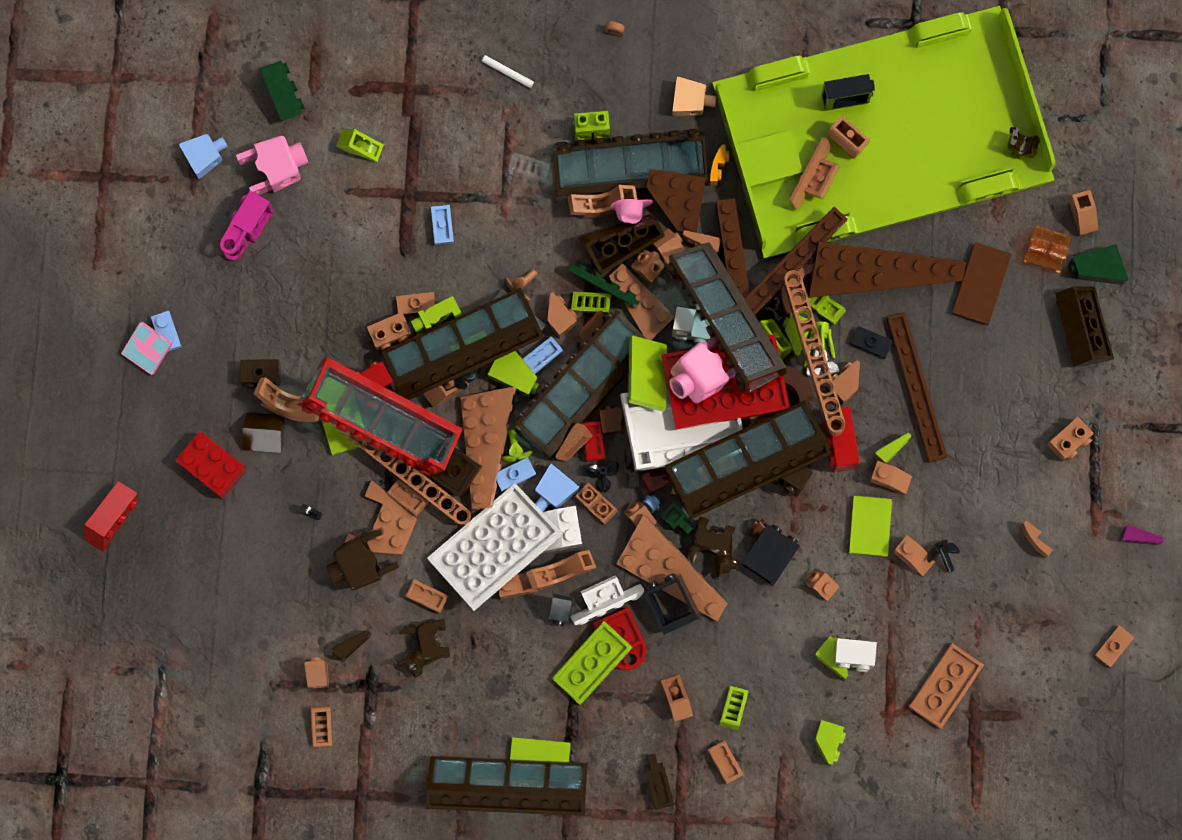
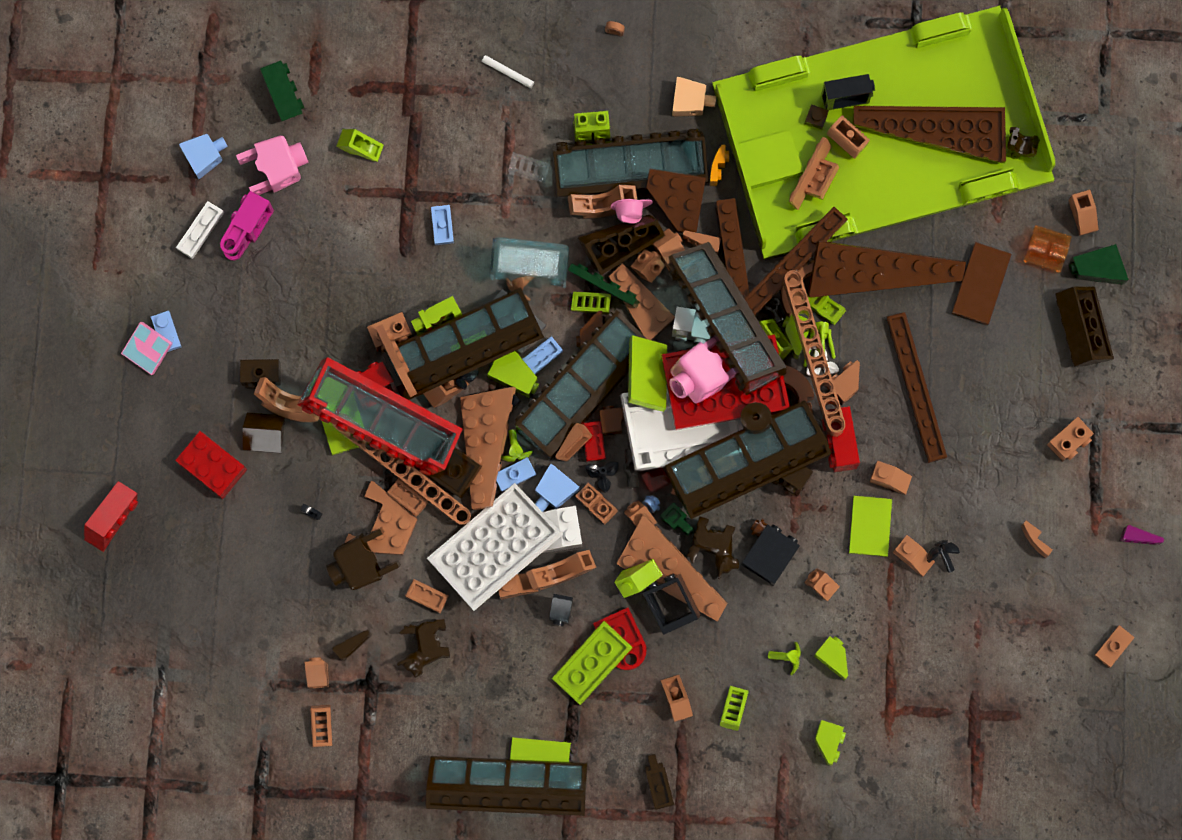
nougat plate [396,292,436,316] -> none
nougat slope [547,292,578,338] -> none
white bracket [570,575,644,625] -> none
nougat plate [708,740,744,785] -> none
white brick [834,638,877,672] -> none
black plate [850,326,893,359] -> none
lime slope [873,433,911,464] -> none
nougat tile [908,643,984,730] -> none
none -> white plate [176,201,224,259]
none -> nougat wing [376,325,417,397]
none -> clear light blue windscreen [490,237,570,288]
none -> lime slope [614,559,663,598]
none -> dark brown piece [740,402,772,434]
none -> lime plant [768,642,801,675]
none -> dark brown plate [805,104,829,129]
none -> reddish brown wing [853,106,1006,163]

